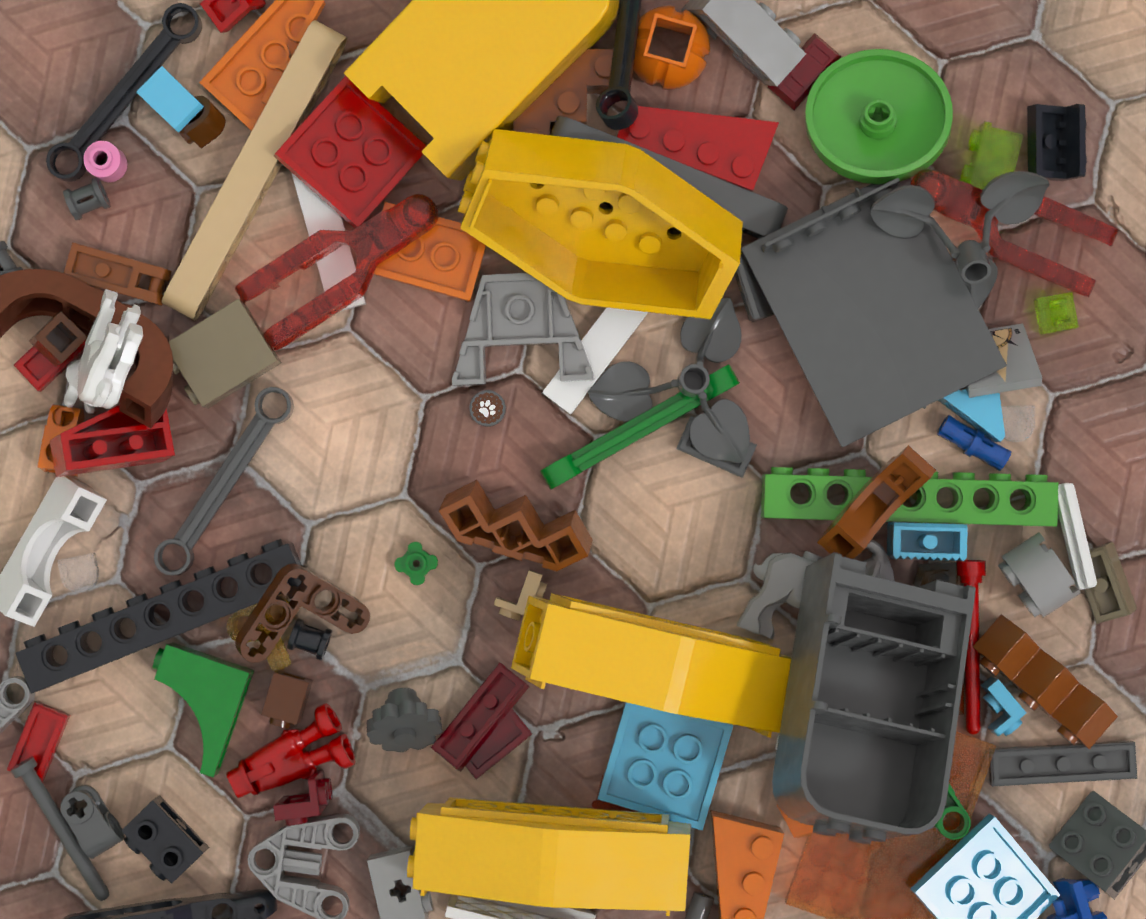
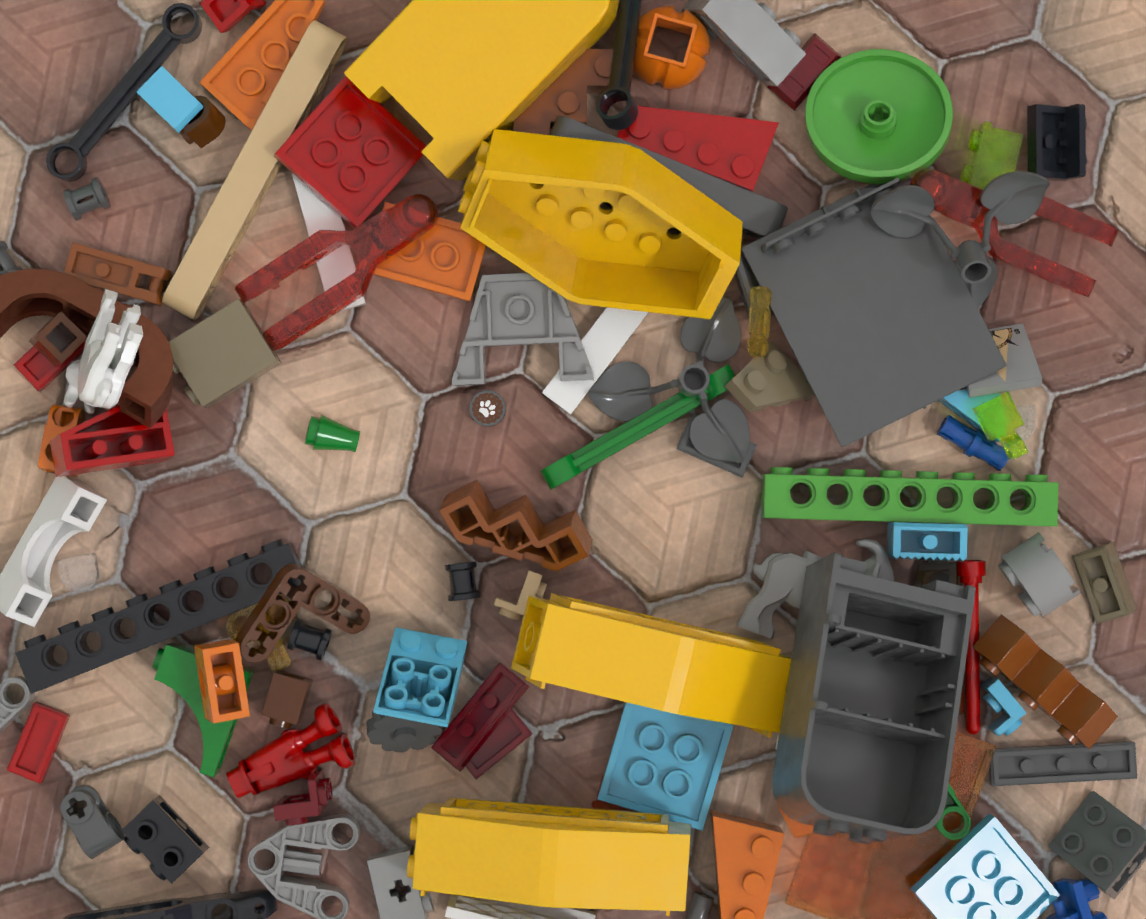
dark grey bar [10,756,109,901] -> none
bright pink brick [84,141,127,182] -> none
dark grey piece [154,387,294,575] -> none
green plate [394,542,438,585] -> none
dark orange arch [817,445,936,559] -> none
clear neon green tile [1034,292,1079,335] -> none
white axle [1058,483,1097,590] -> none
none -> orange brick [194,639,250,724]
none -> green cone [305,415,360,452]
none -> medium azure slope [373,627,467,727]
none -> black bush [445,561,481,601]
none -> dark tan wing [724,341,815,413]
none -> clear yellow axle [747,286,772,357]
none -> clear neon green plate [972,392,1028,460]

